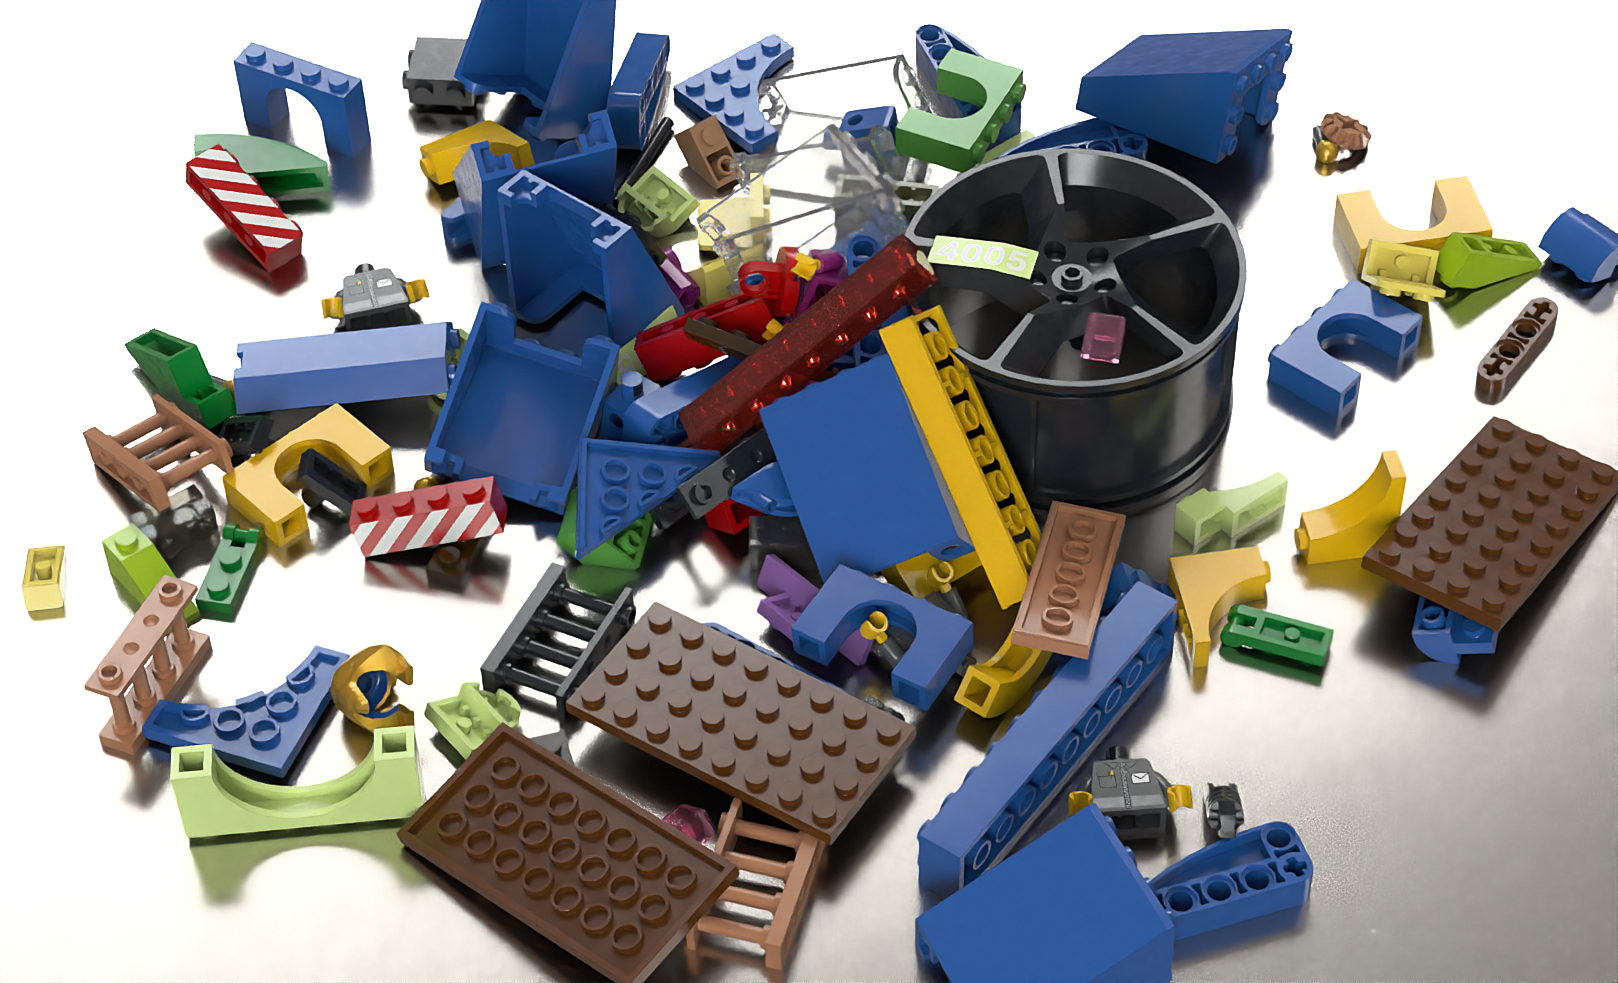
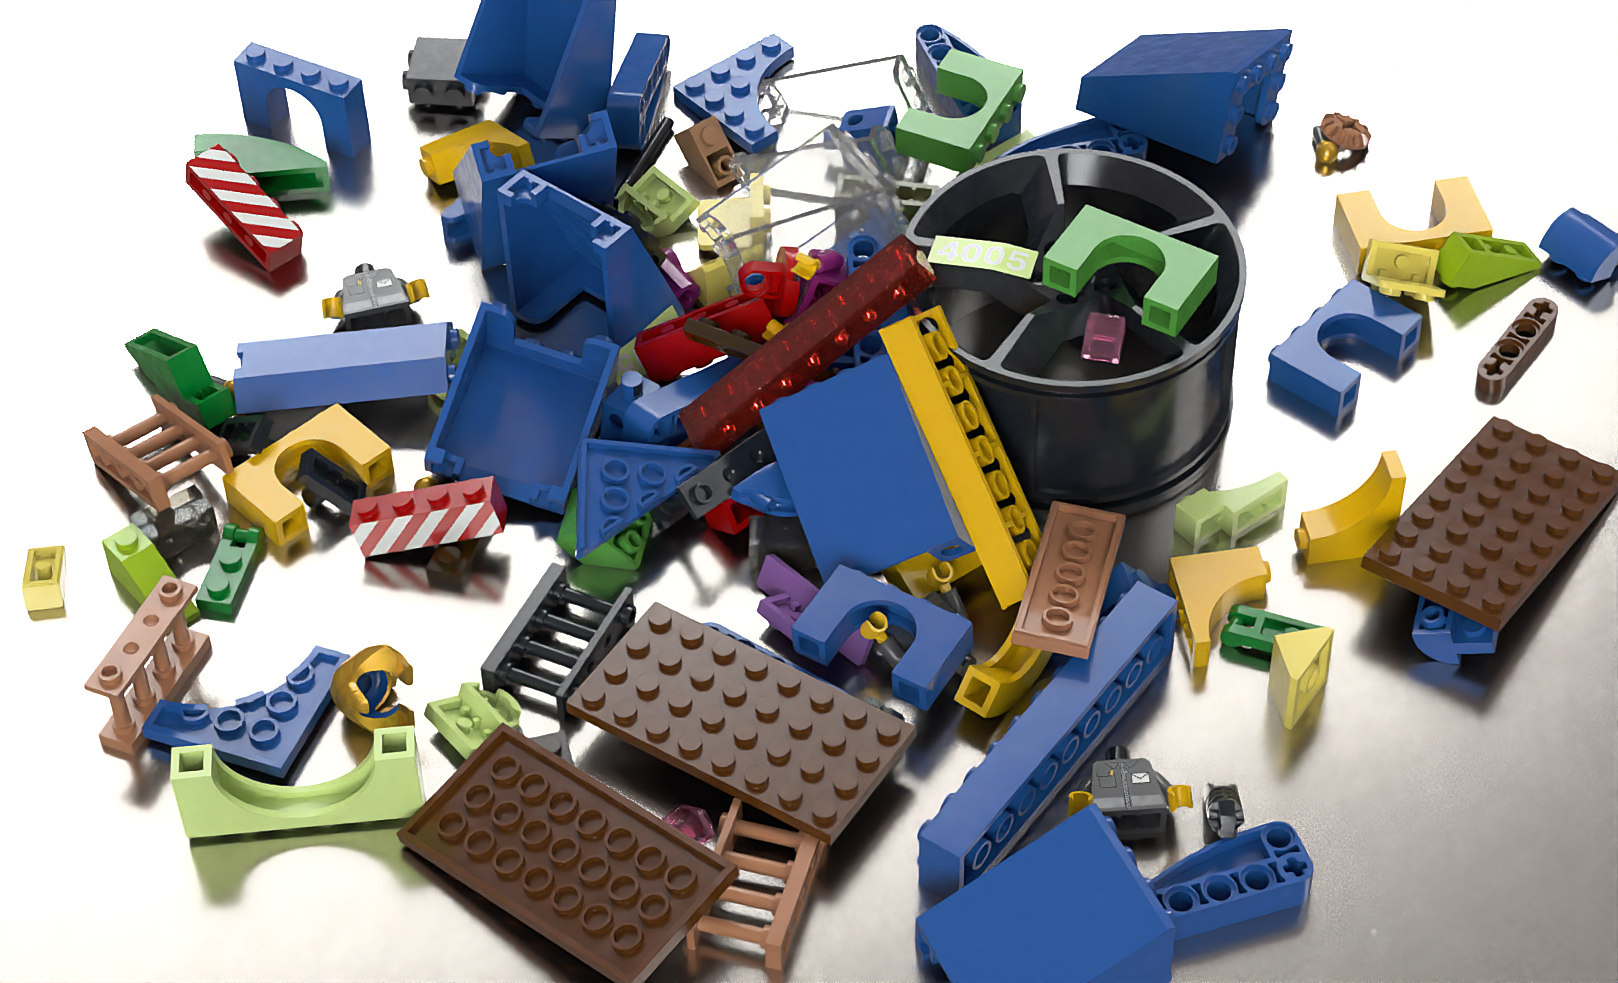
none -> arch [1042,204,1219,337]
none -> light yellow slope [1268,626,1335,730]

